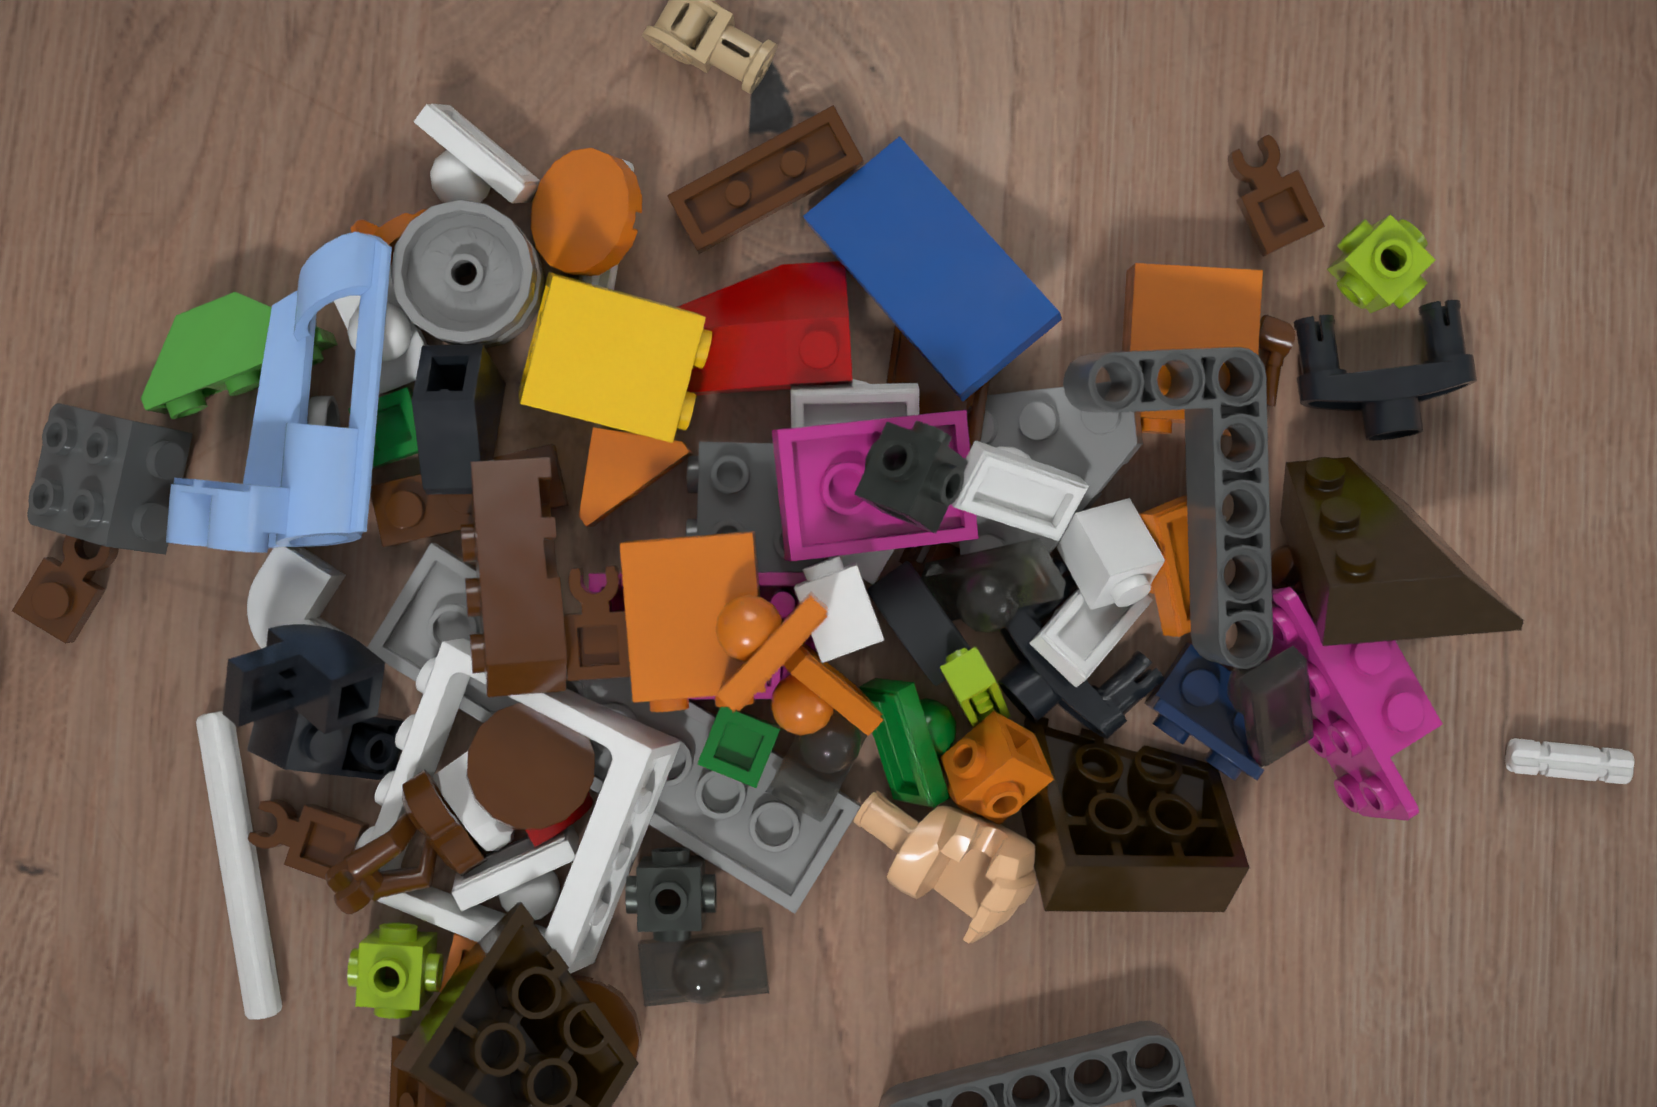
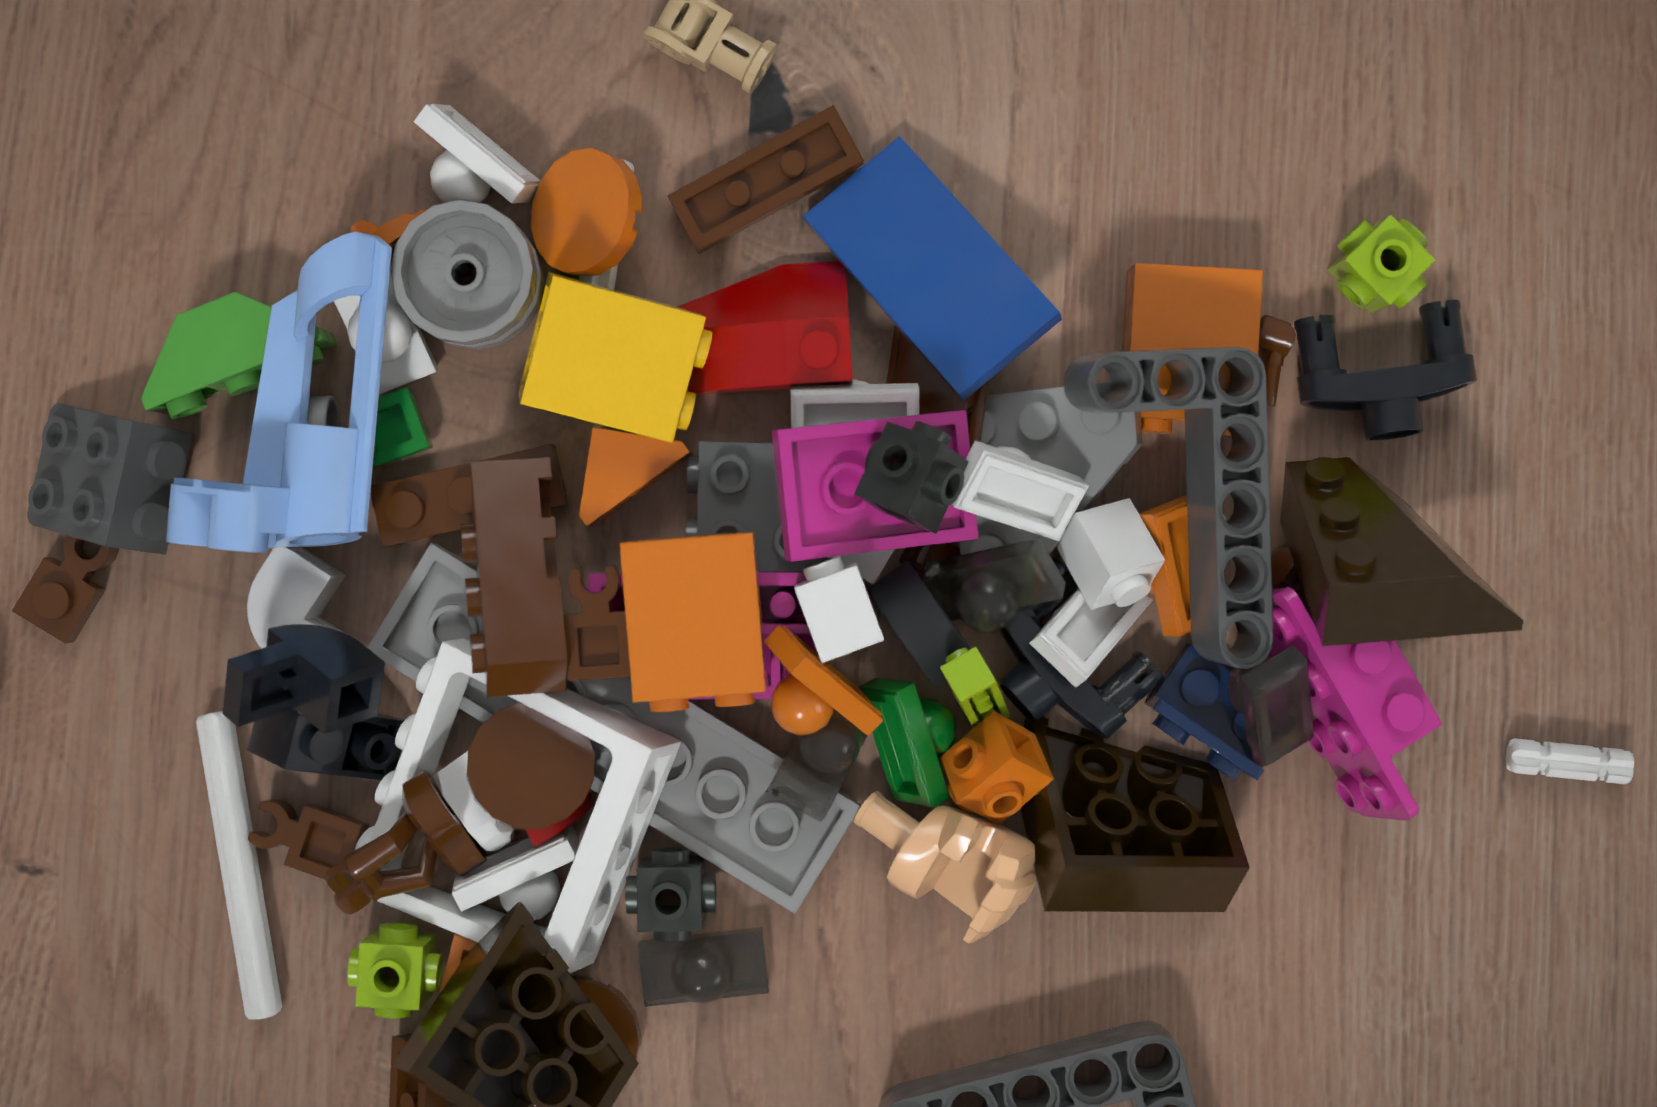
black slope [412,344,506,495] -> none
green plate [697,707,781,788] -> none
orange tile [716,592,828,712] -> none
reddish brown plate [1228,134,1325,257] -> none

